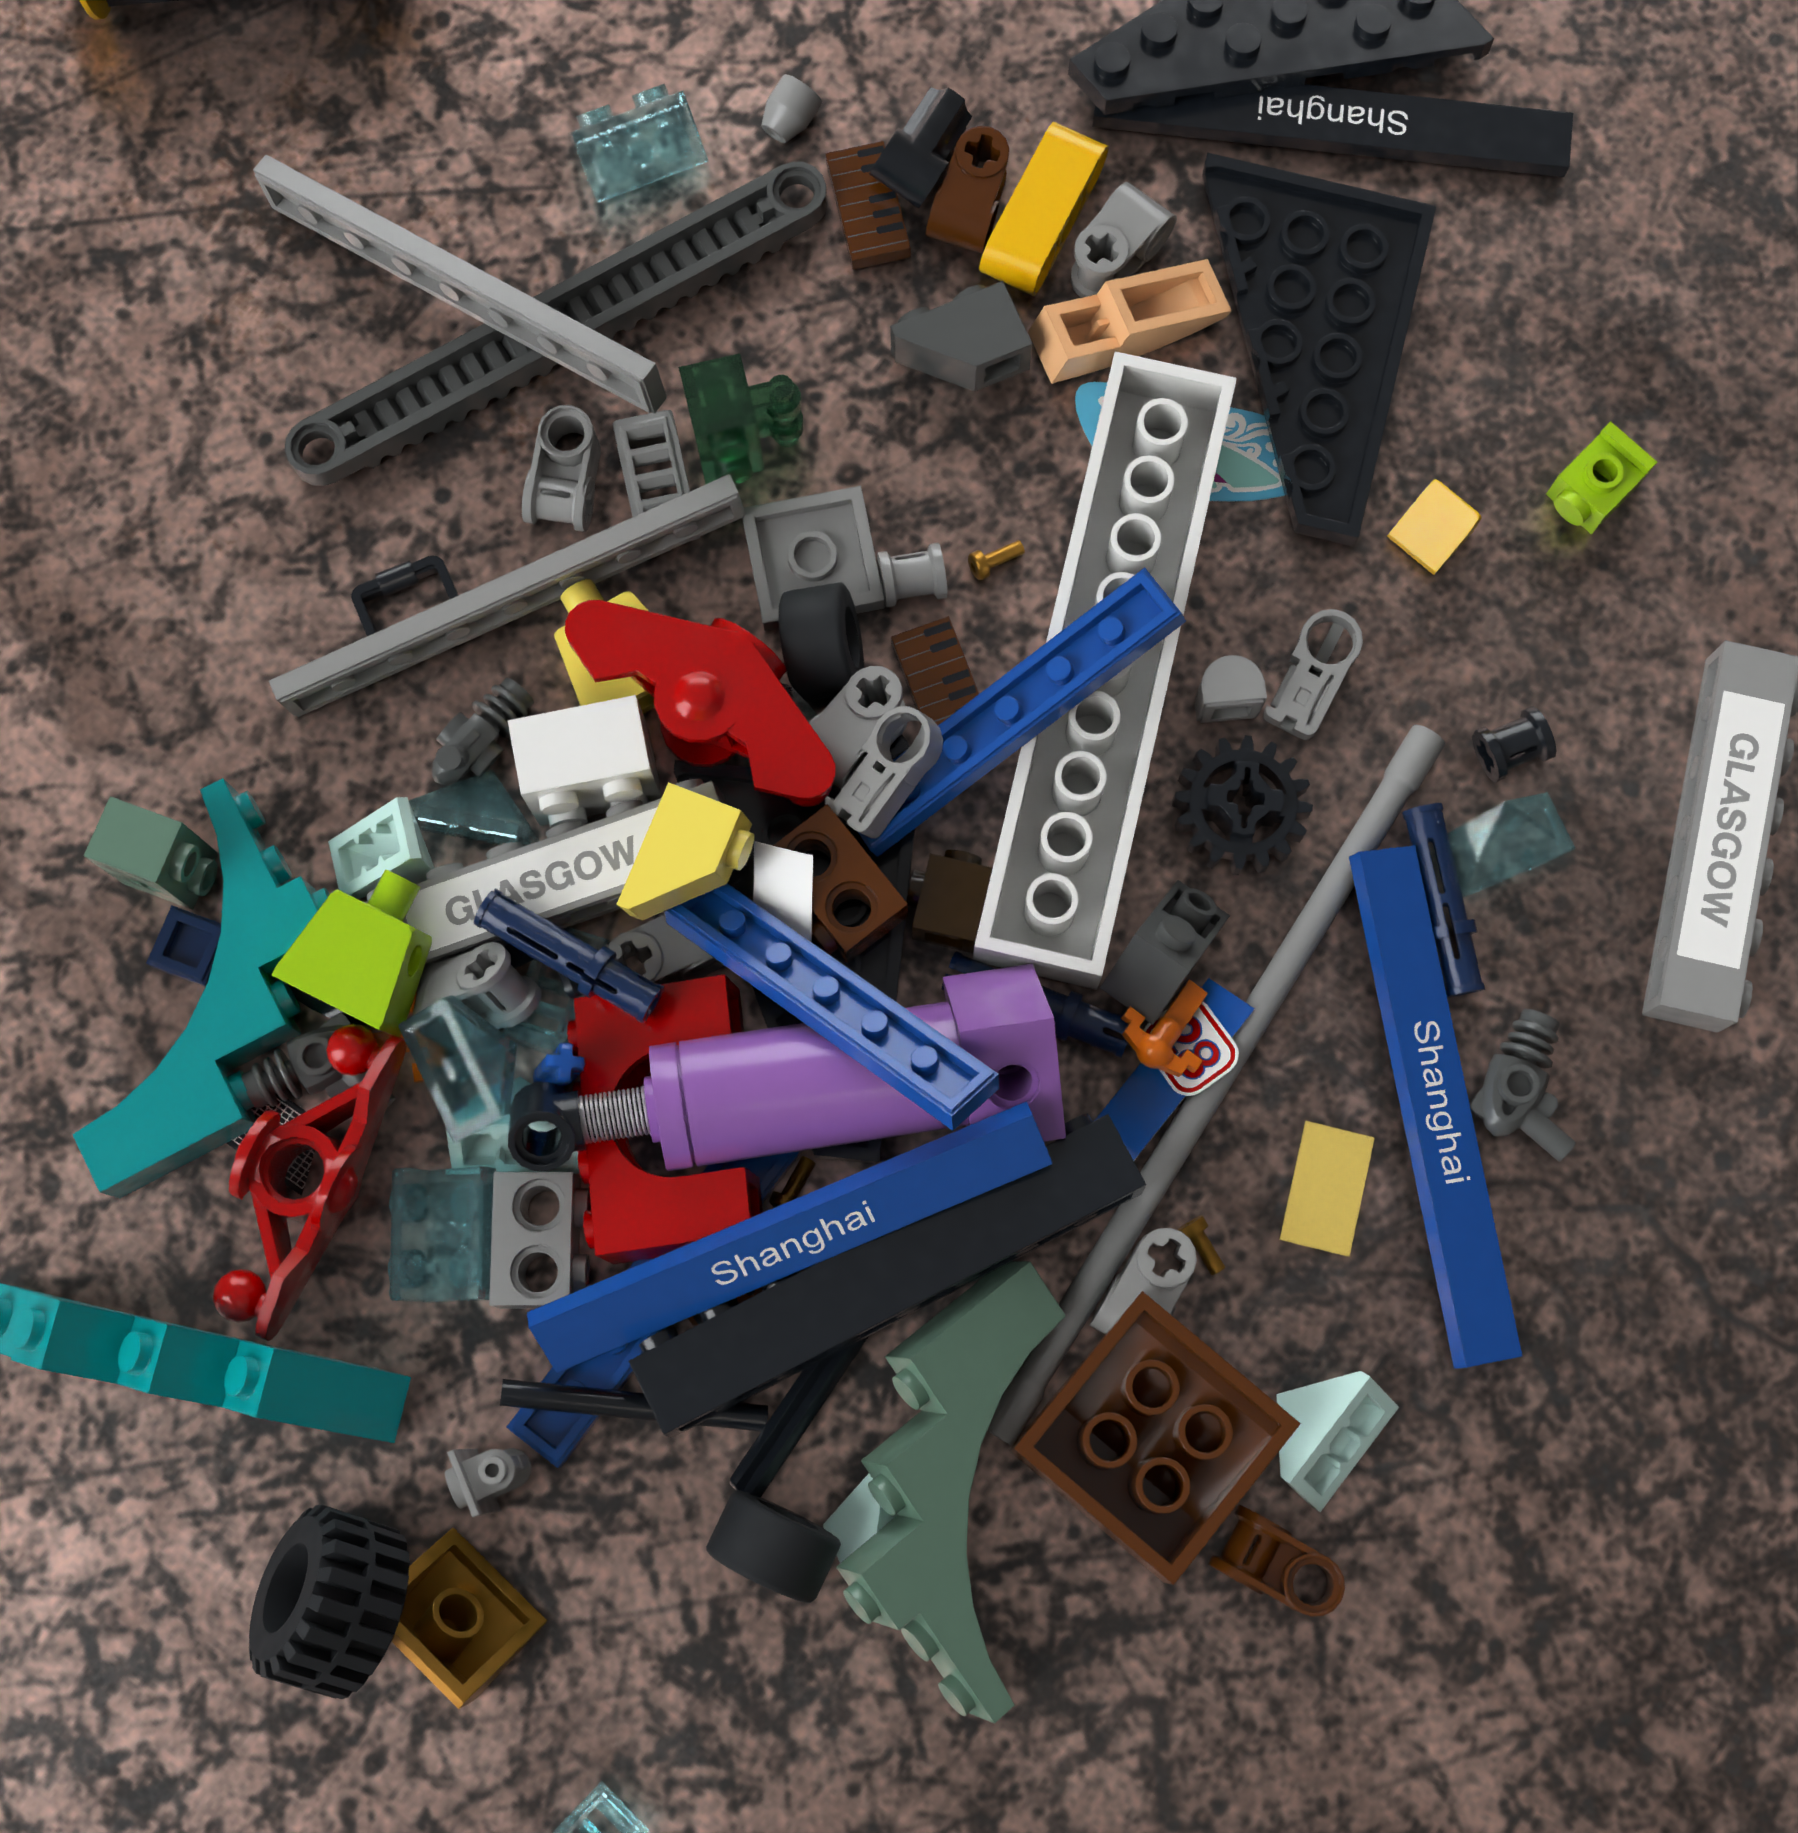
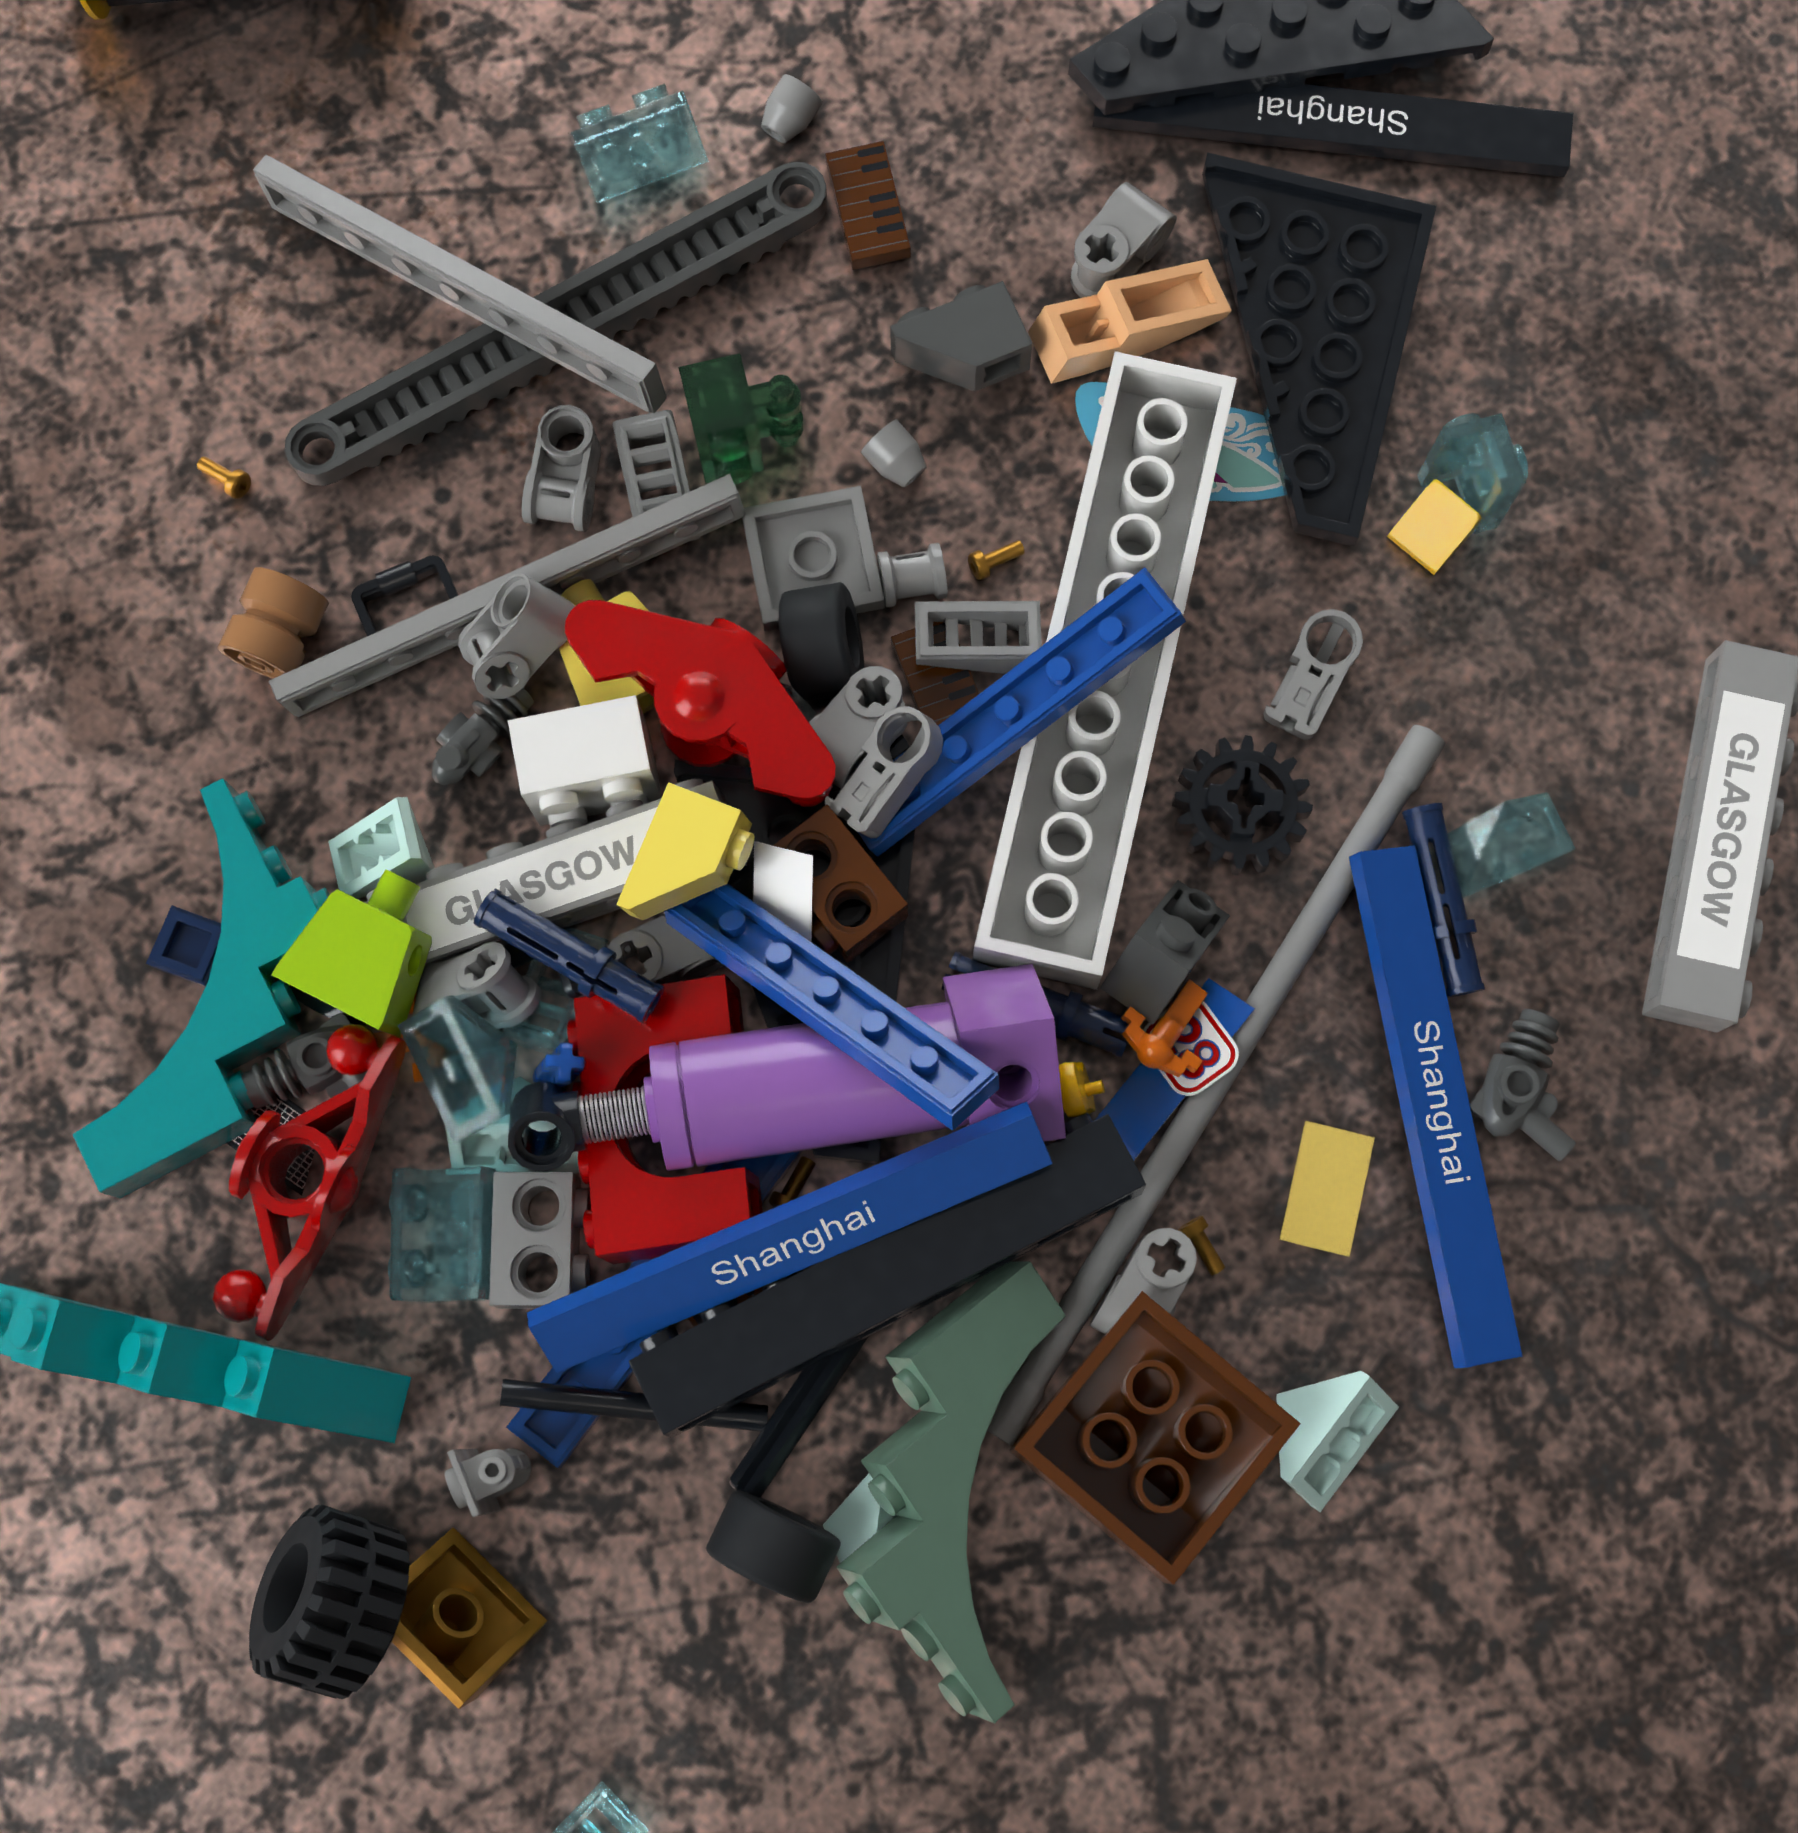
sand green brick [83,796,218,910] -> none
clear light blue slope [409,770,539,846] -> none
black piece [869,87,972,209] -> none
dark brown brick [906,849,993,953] -> none
reddish brown piece [926,126,1009,254] -> none
yellow beam [979,122,1109,296] -> none
light grey brick [1195,655,1267,723] -> none
reddish brown piece [1208,1504,1345,1617] -> none
black bush [1472,706,1557,782] -> none
lime brick [1546,421,1657,535] -> none
none -> pearl gold piece [197,456,251,499]
none -> medium nougat wheel [217,567,329,679]
none -> light grey piece [458,574,575,699]
none -> light grey hose [861,419,927,488]
none -> light grey slope [914,601,1042,674]
none -> yellow piece [1059,1062,1105,1117]
none -> clear light blue bracket [1417,413,1528,534]

